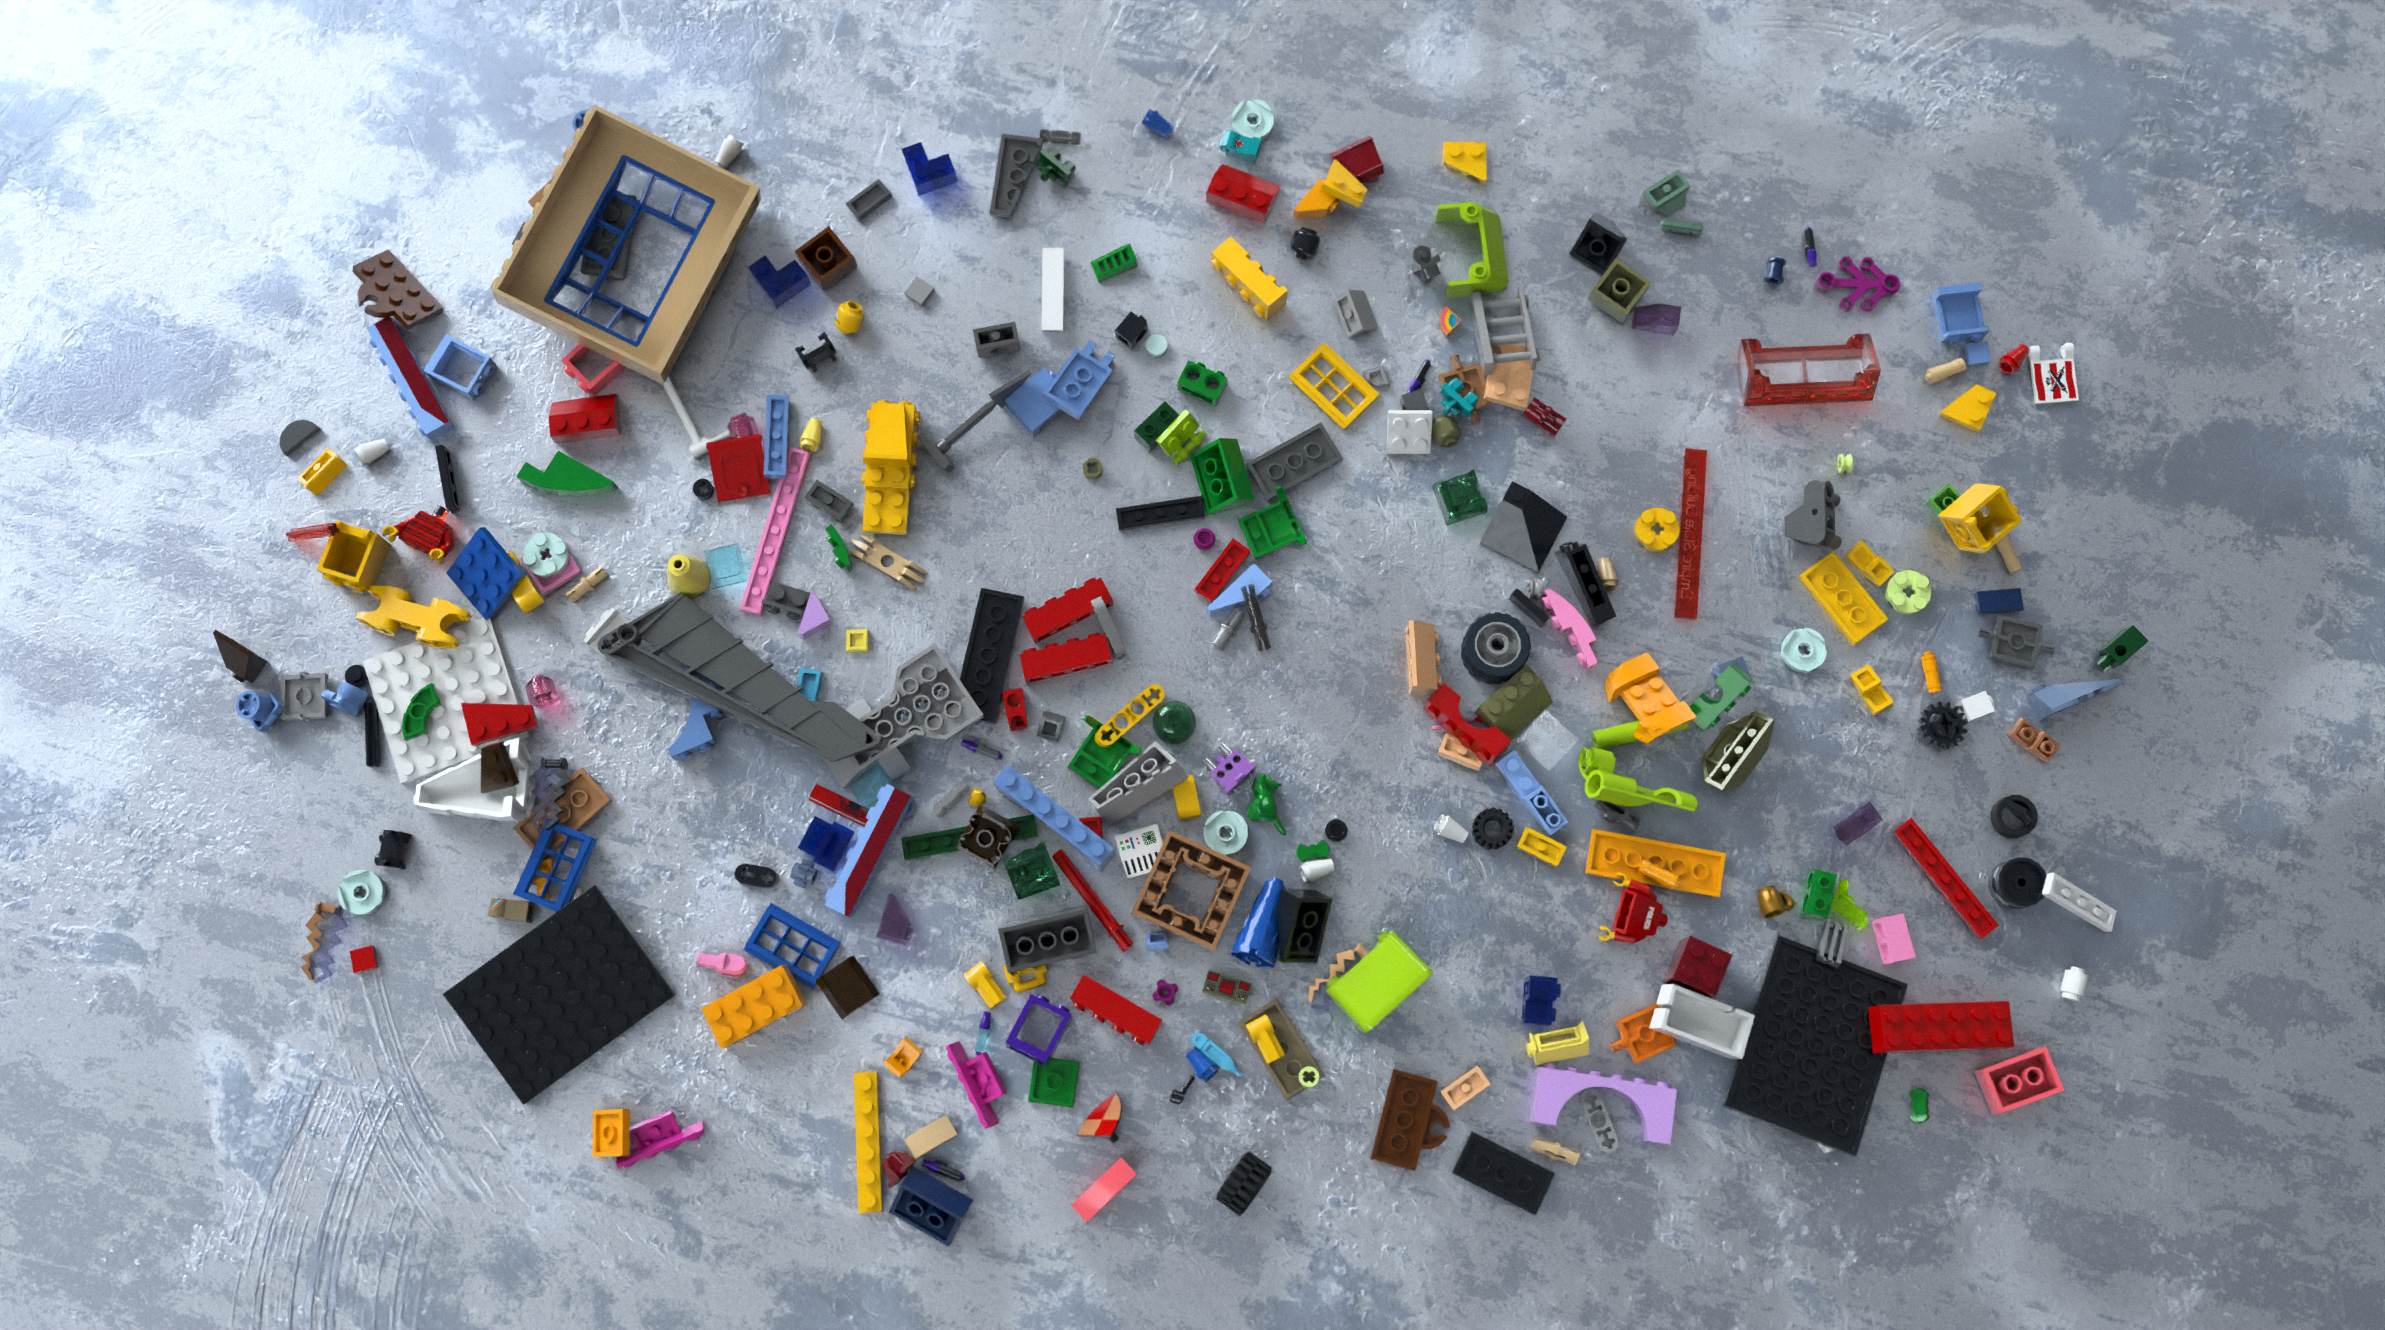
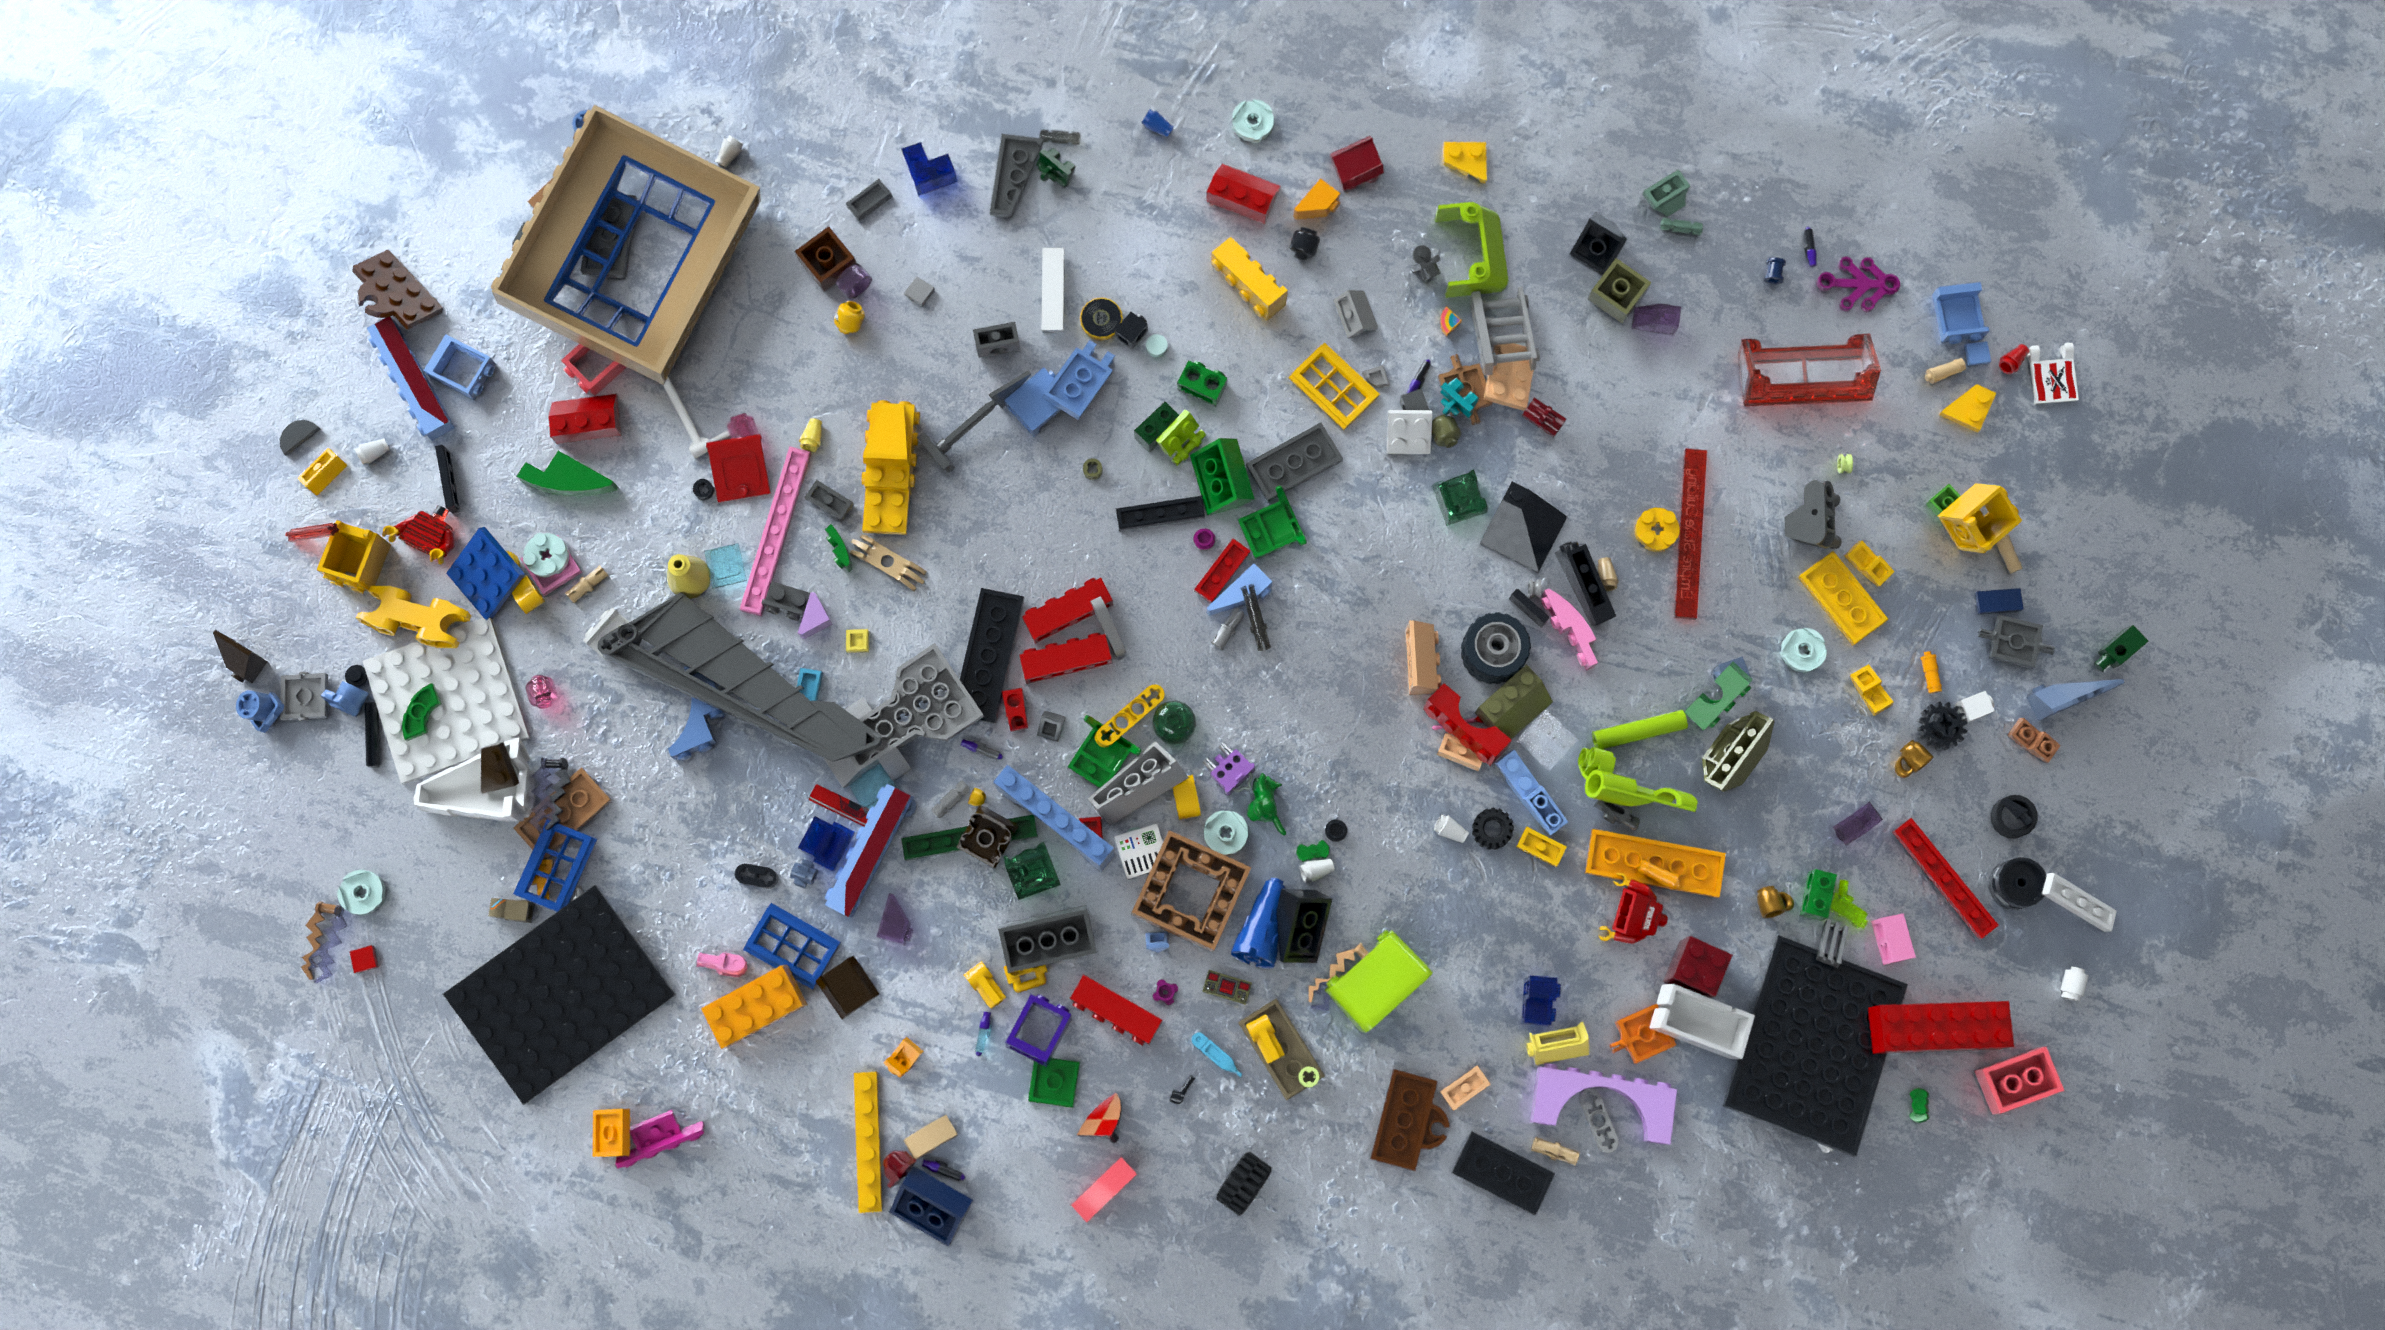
black piece [374,830,412,870] -> none
red wing [461,703,538,746] -> none
clear blue brick [748,255,811,309] -> none
medium blue plate [764,395,789,479] -> none
black piece [795,331,837,373] -> none
dark pink bracket [946,1041,1007,1129] -> none
red axle [1052,849,1134,952] -> none
green slope [1090,243,1138,282] -> none
blue cone [1186,1047,1219,1082] -> none
teal leg [1219,130,1262,164] -> none
yellow wing [1321,159,1367,208] -> none
light orange piece [1605,652,1696,744] -> none
yellowish green plate [1885,570,1931,615] -> none
none -> clear purple piece [836,263,872,299]
none -> black tile [1080,298,1123,341]
none -> pearl gold piece [1895,740,1934,778]

